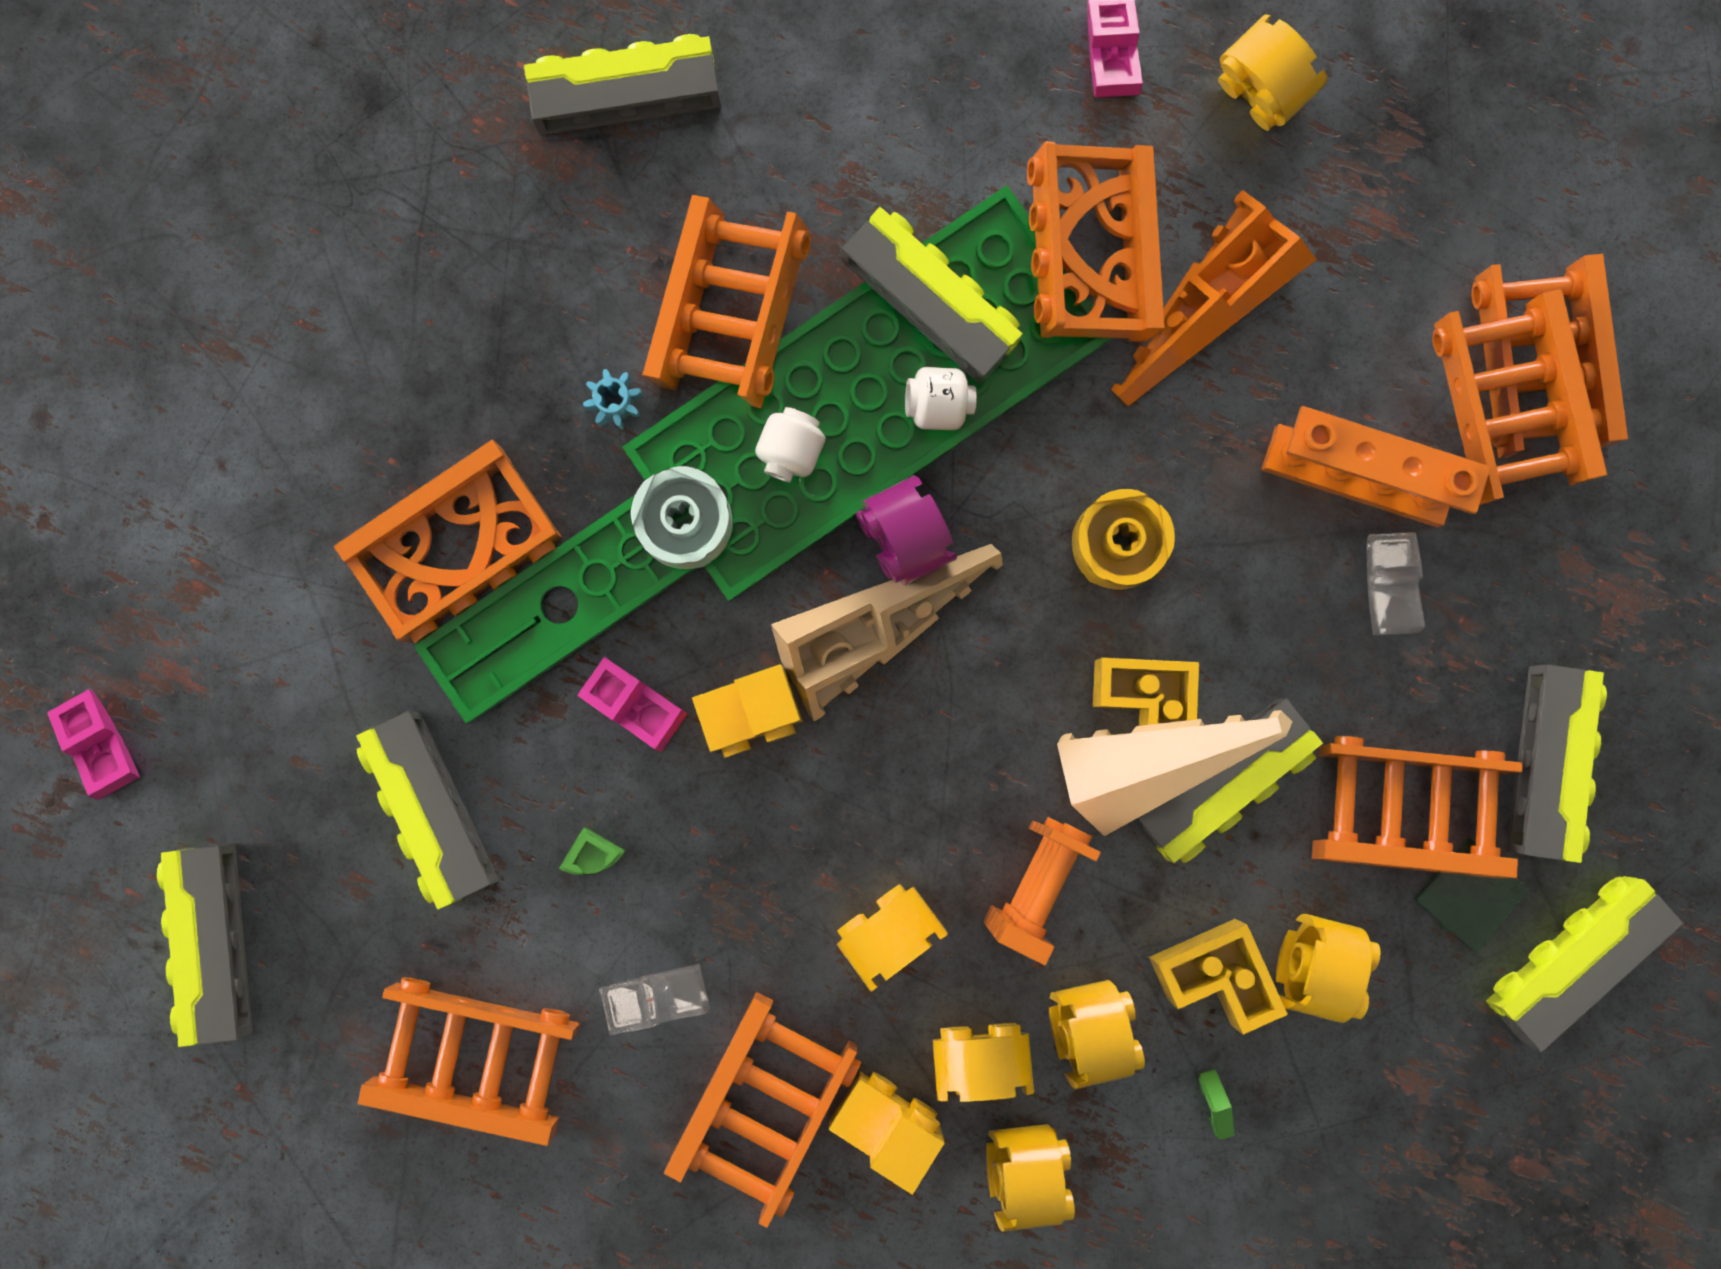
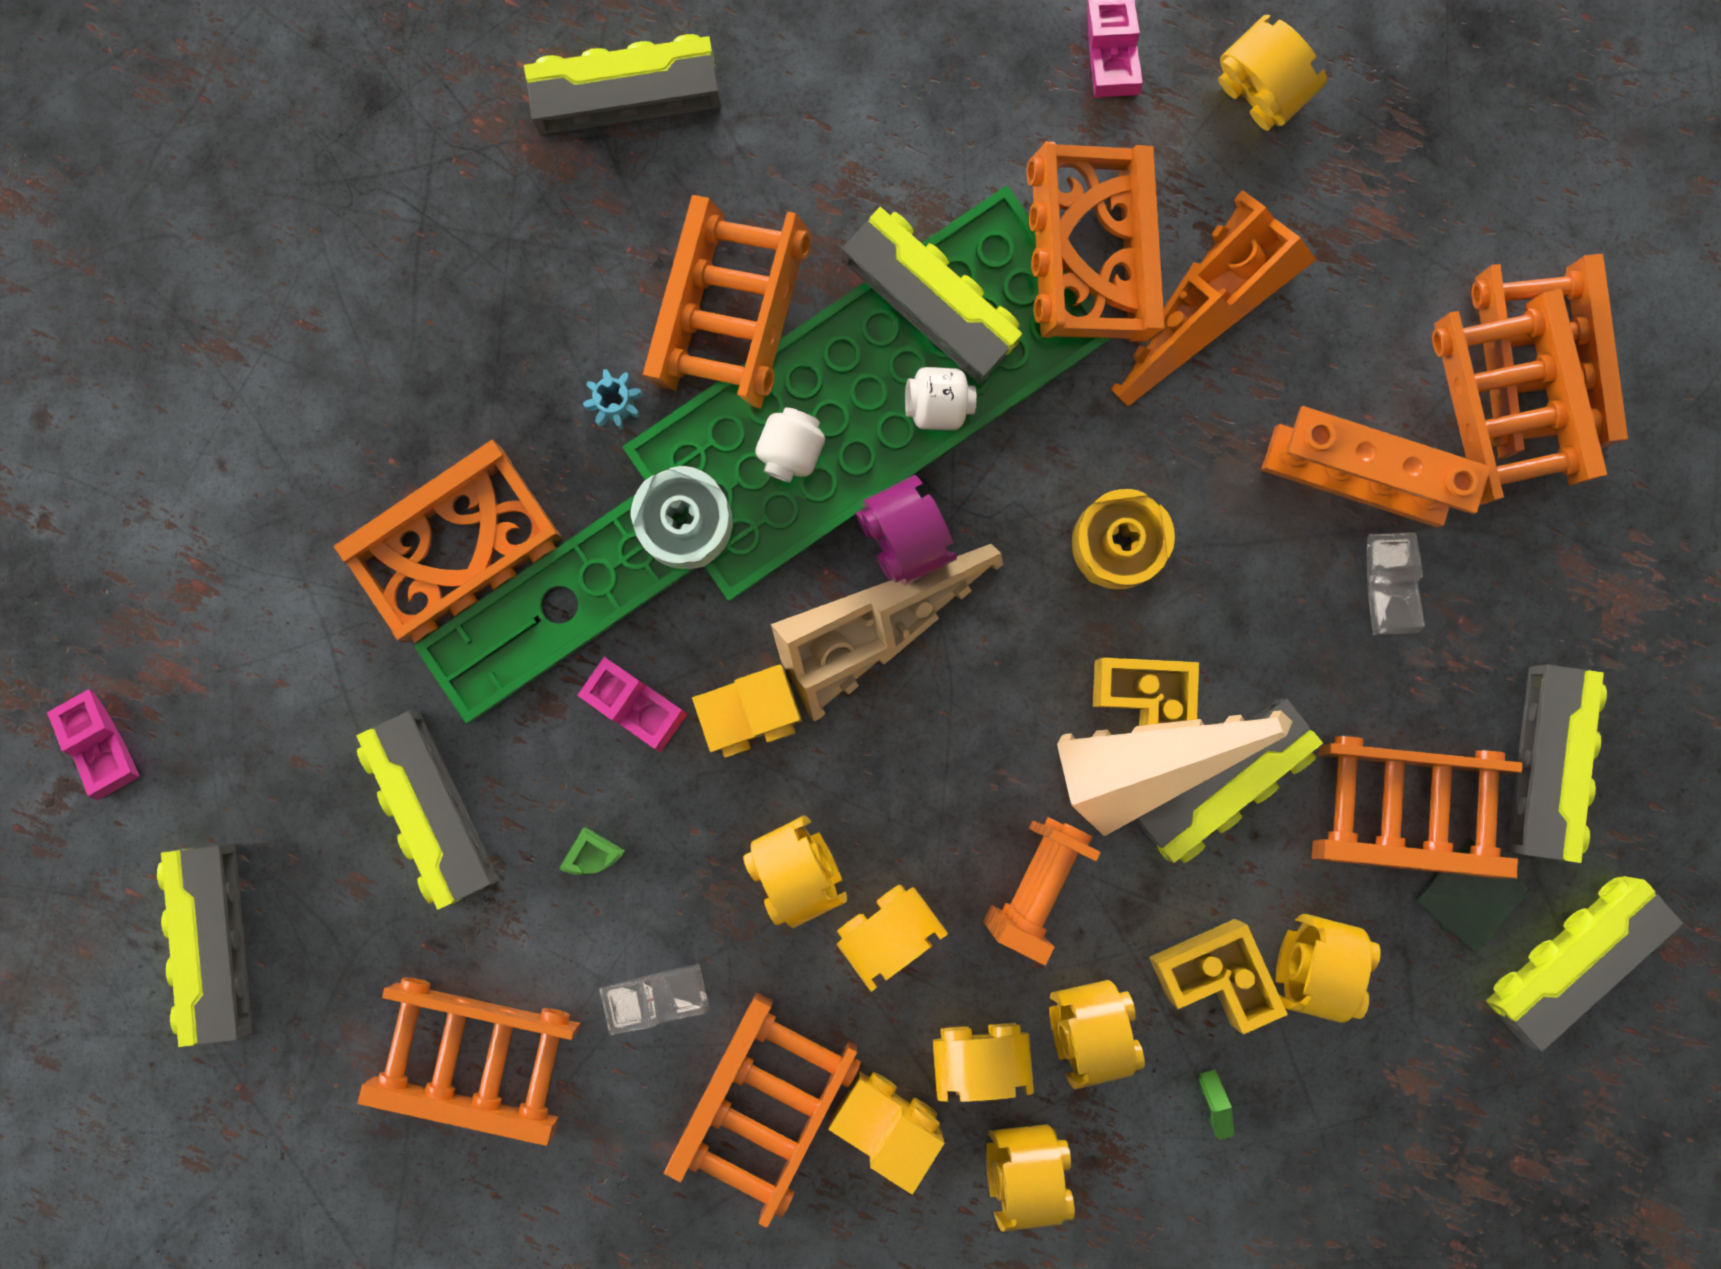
none -> yellow brick [743,815,847,928]

